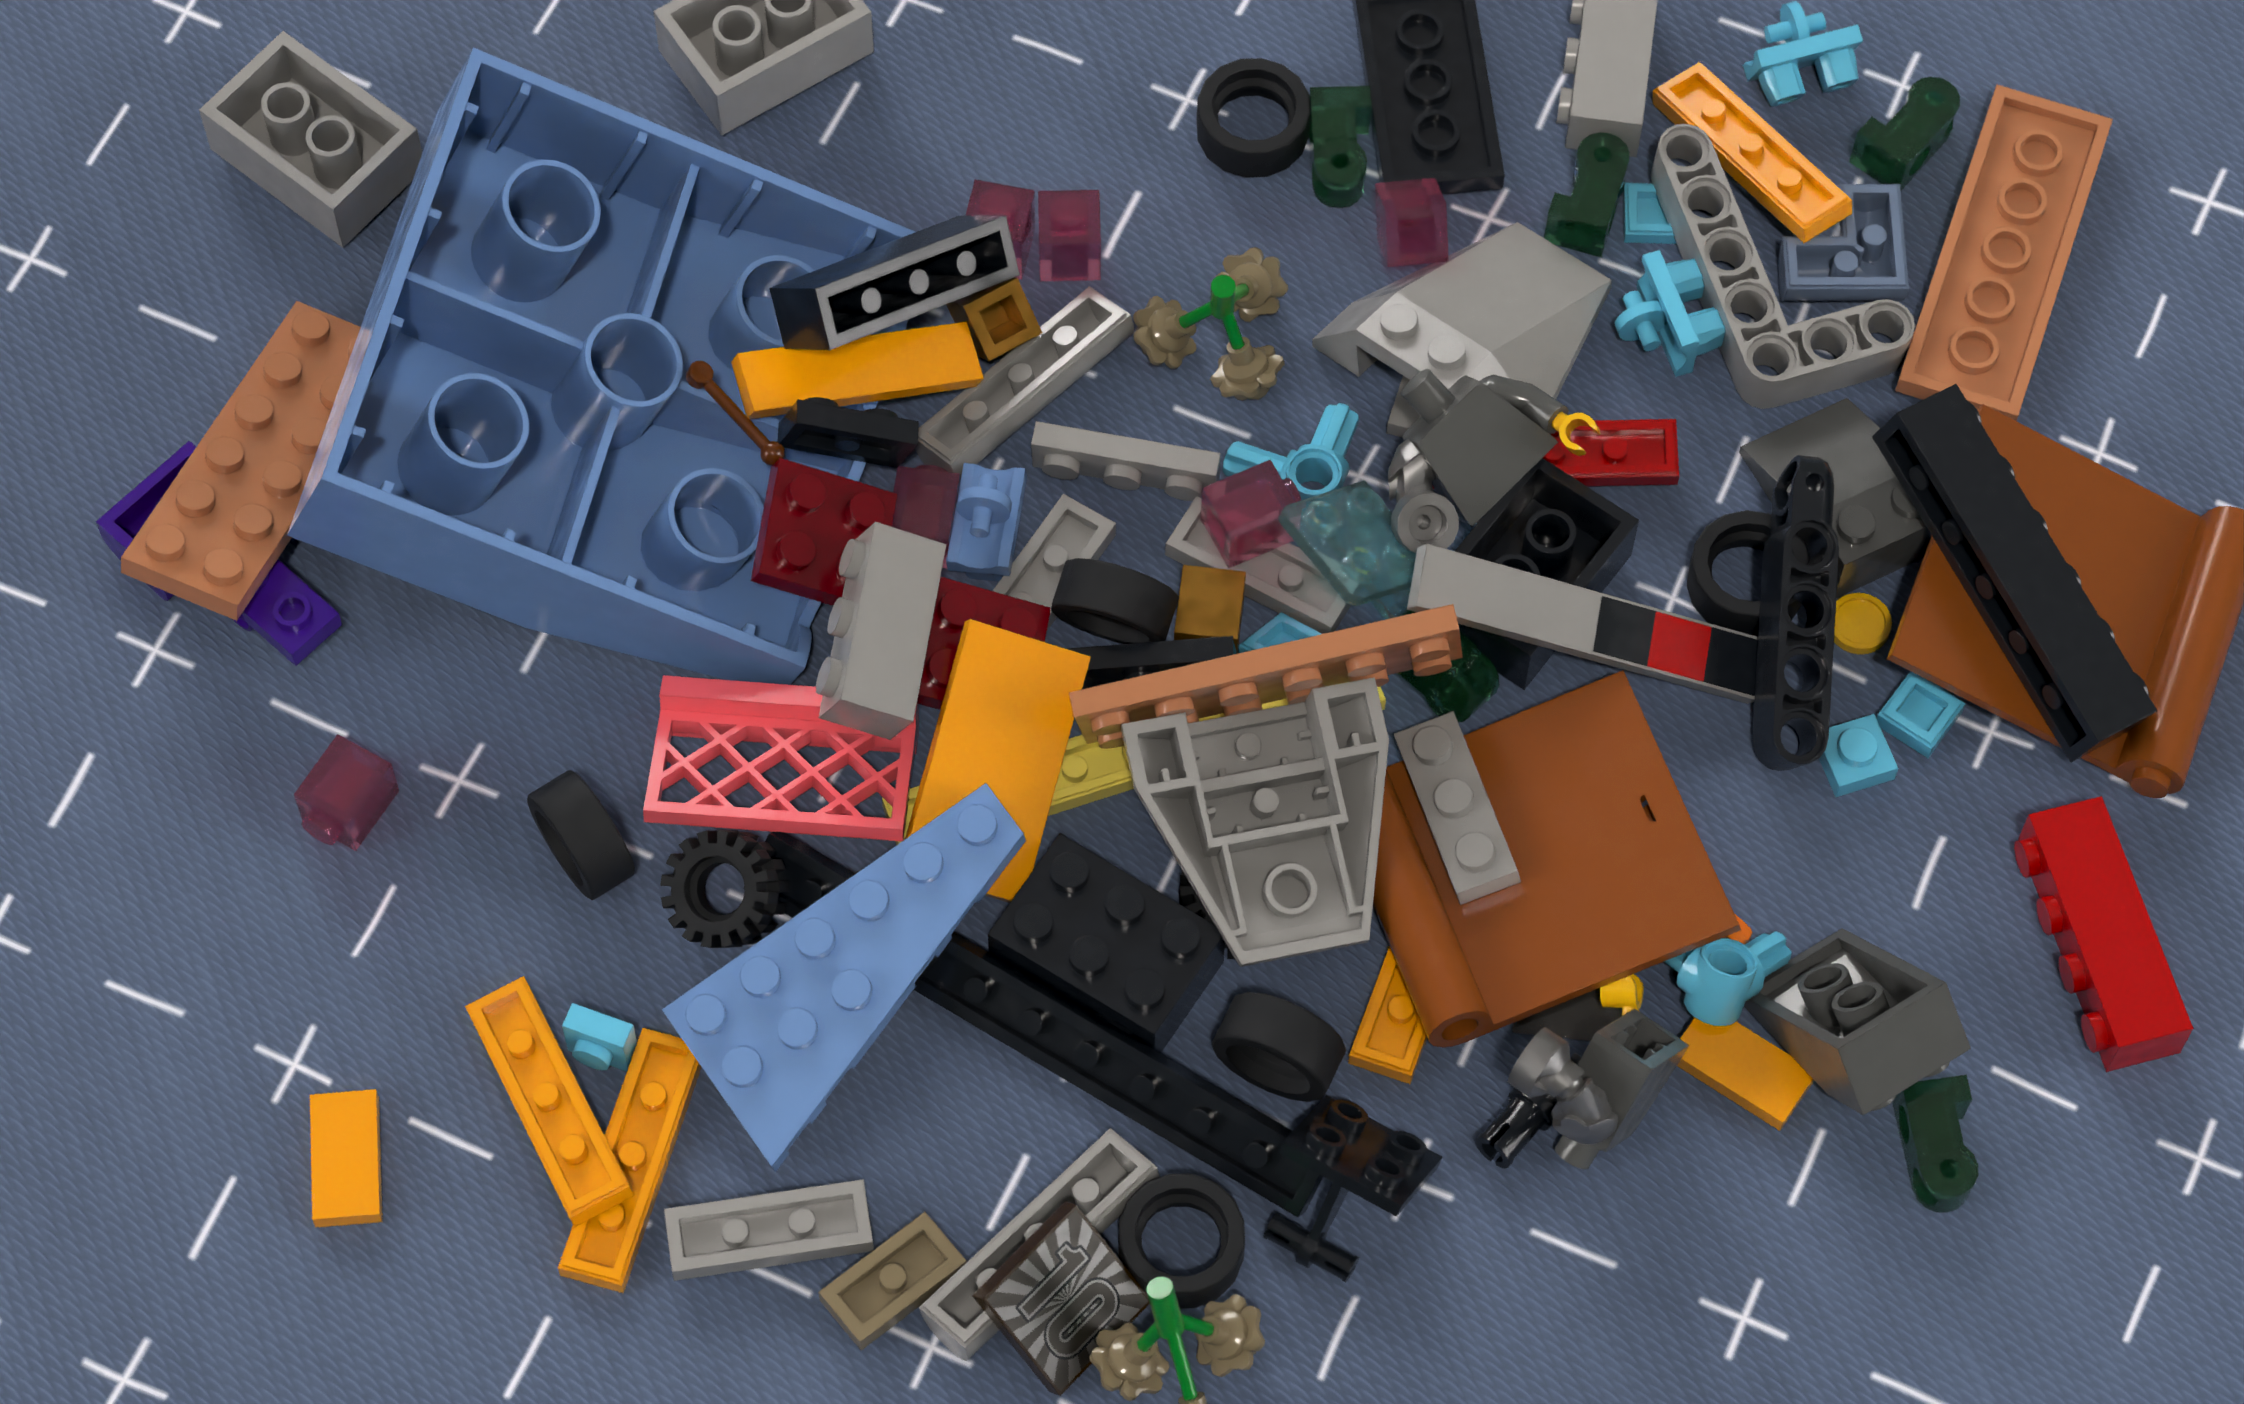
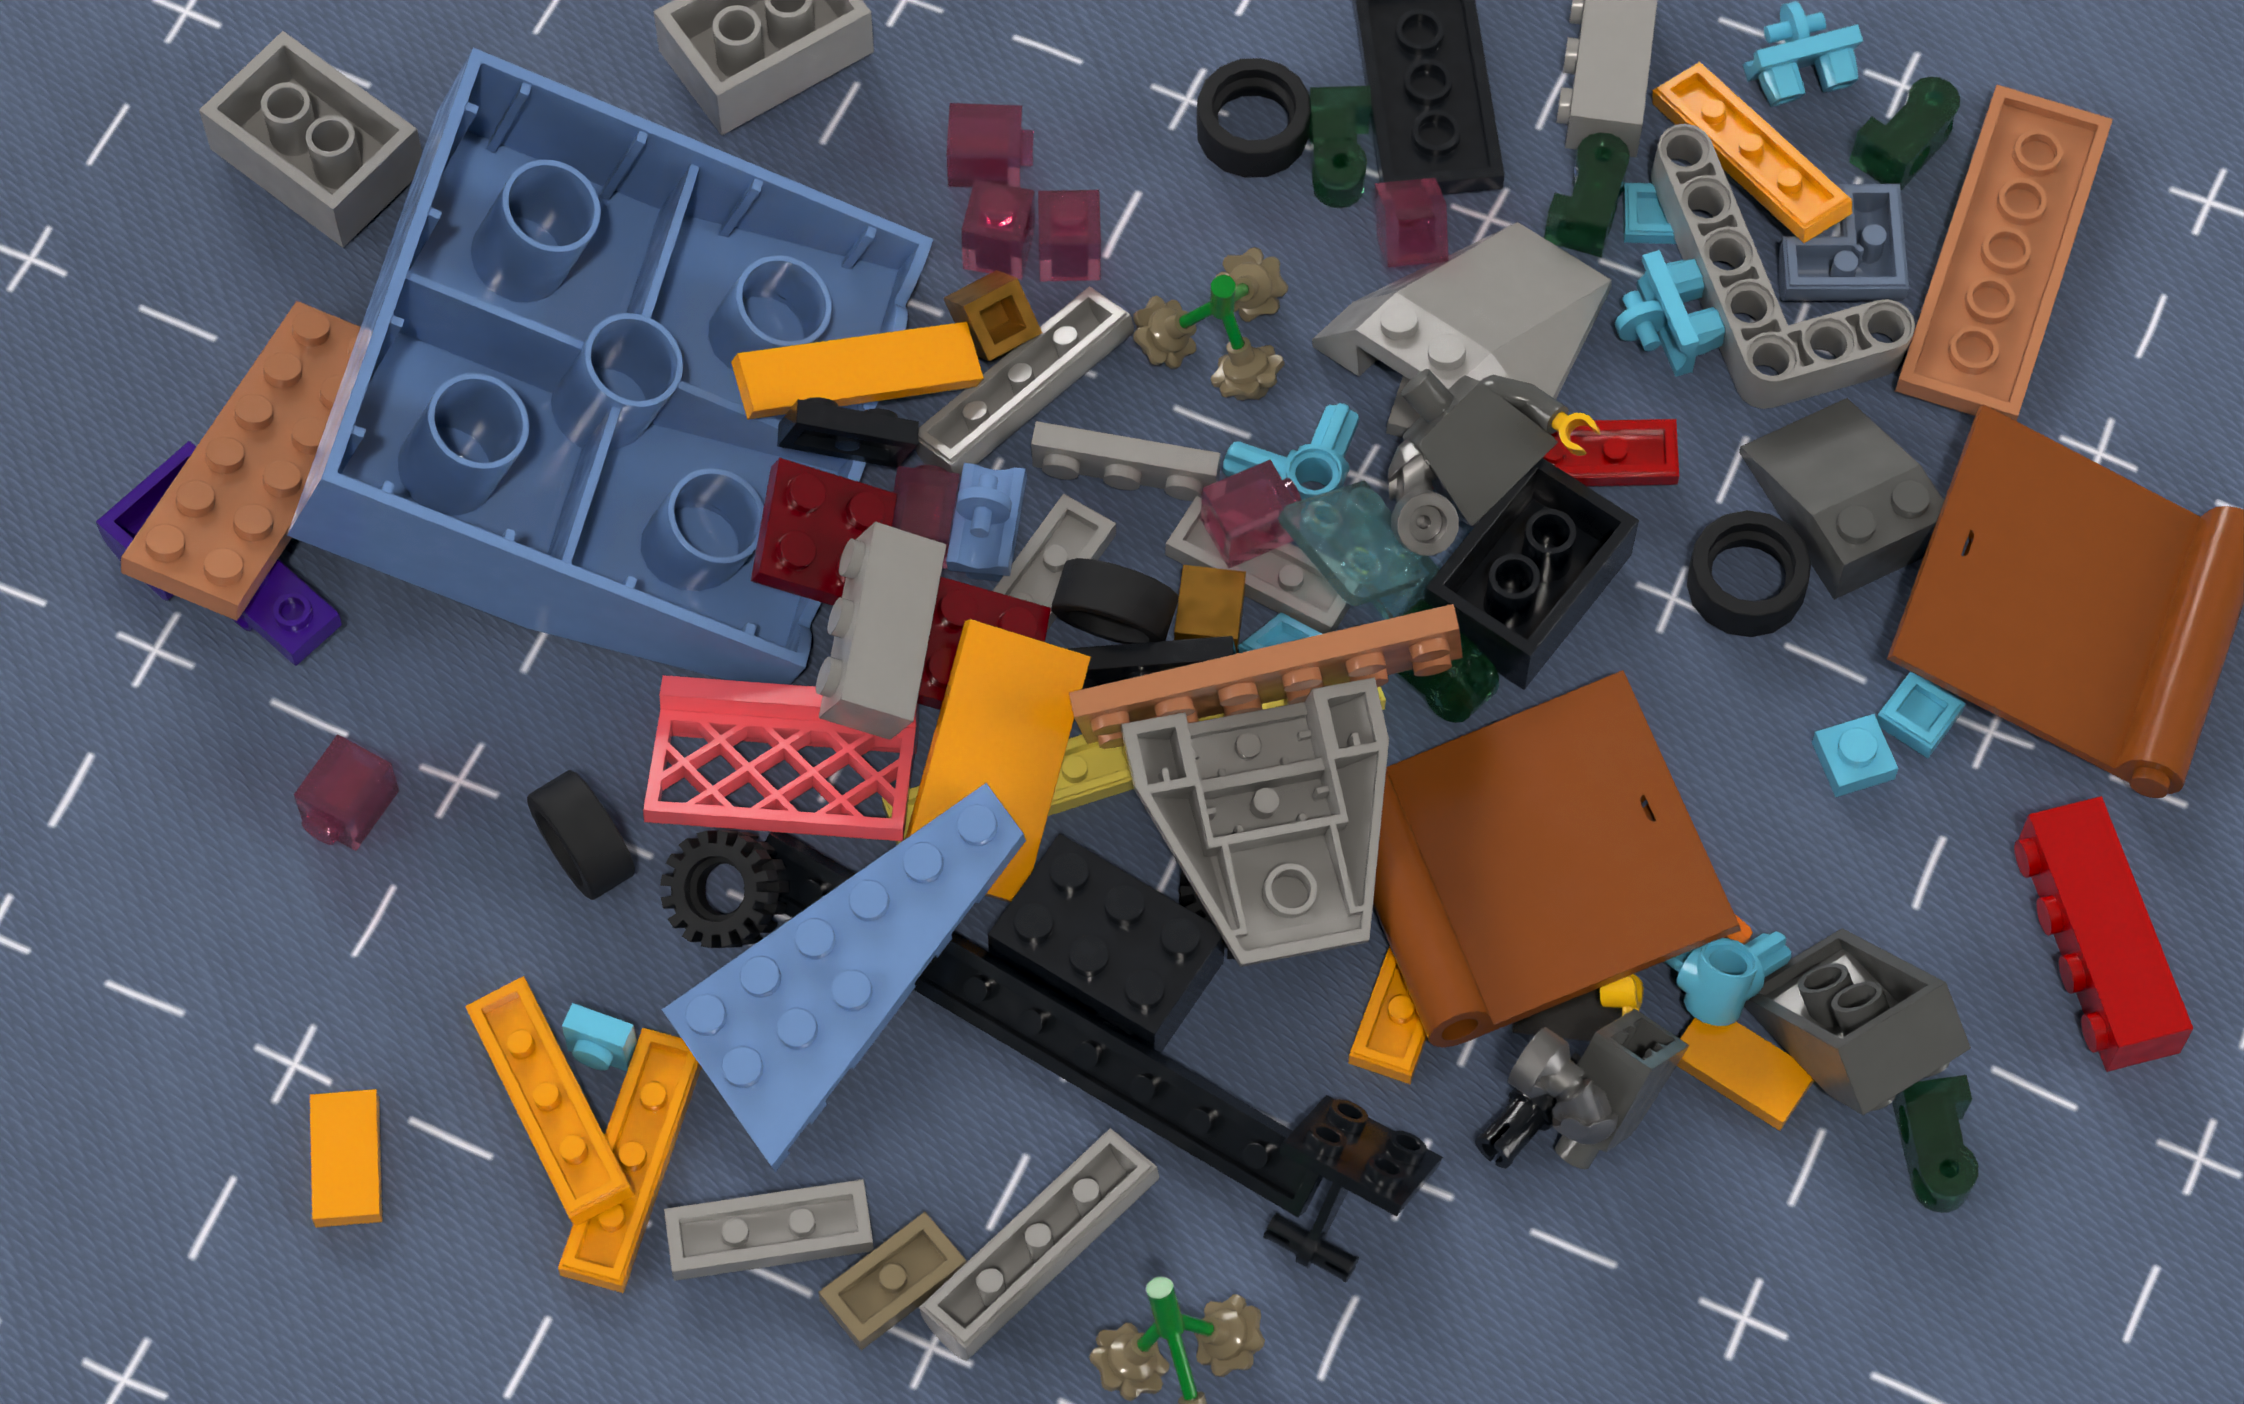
reddish brown hinge [686,361,785,466] -> none
black brick [769,215,1020,350] -> none
tile [972,1201,1150,1396] -> none
black tyre [1118,1174,1245,1309] -> none
black tyre [1212,992,1346,1102] -> none
light grey plate [1394,711,1521,905] -> none
light grey tile [1407,544,1758,704] -> none
black piece [1752,455,1839,771] -> none
yellow piece [1834,593,1892,654] -> none
black brick [1872,384,2157,762] -> none
none -> clear pink brick [947,103,1034,189]

